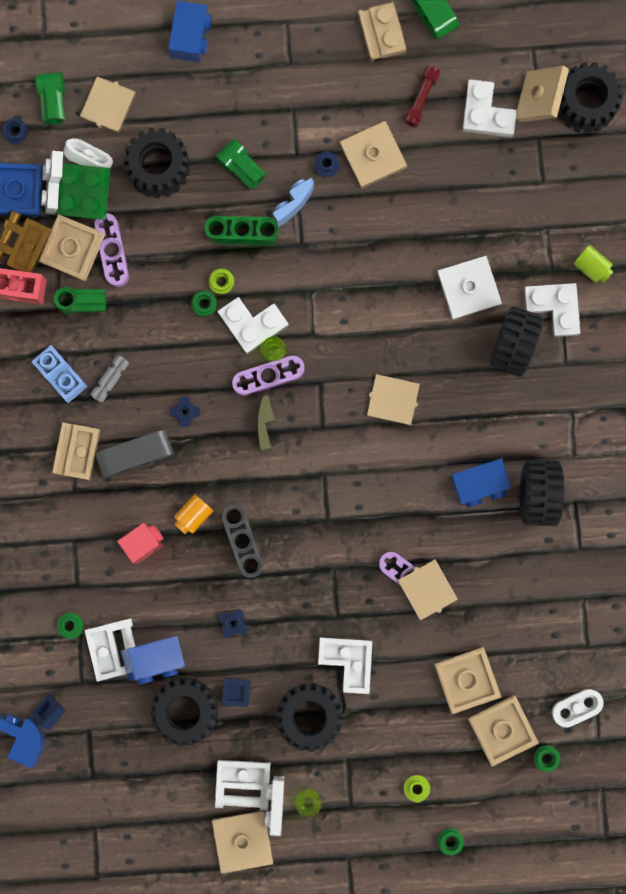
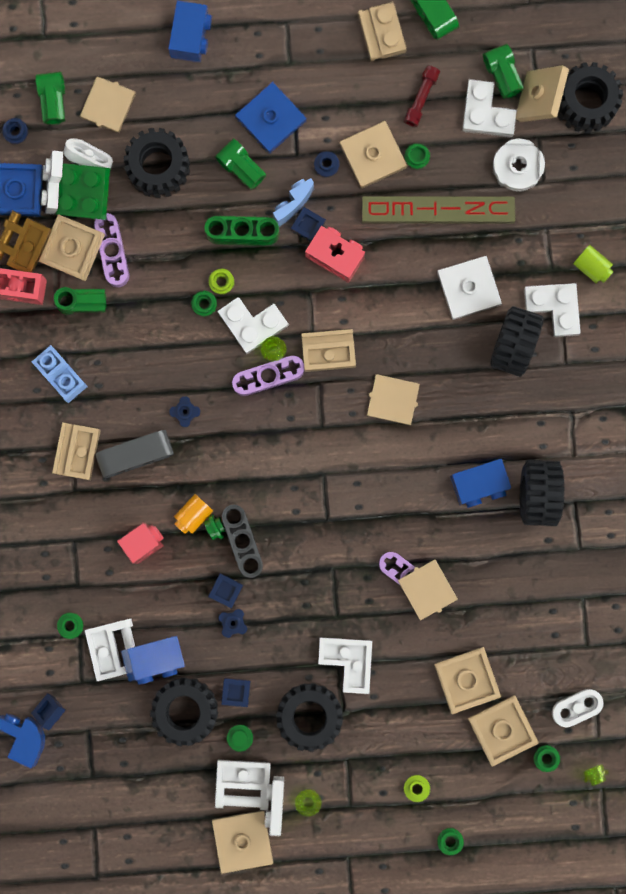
light grey axle [91,355,129,403] -> none
olive slope [258,395,275,453] -> none
none -> green plate [204,514,226,540]
none -> dark blue plate [208,573,244,609]
none -> green plate [227,725,253,752]
none -> blue plate [235,82,307,154]
none -> dark blue plate [291,207,326,242]
none -> tan plate [302,329,356,372]
none -> coral brick [305,226,365,283]
none -> olive tile [362,196,515,224]
none -> green plate [405,144,430,169]
none -> green piece [483,44,524,99]
none -> white plate [493,139,545,191]
none -> clear neon green plate [583,764,609,786]

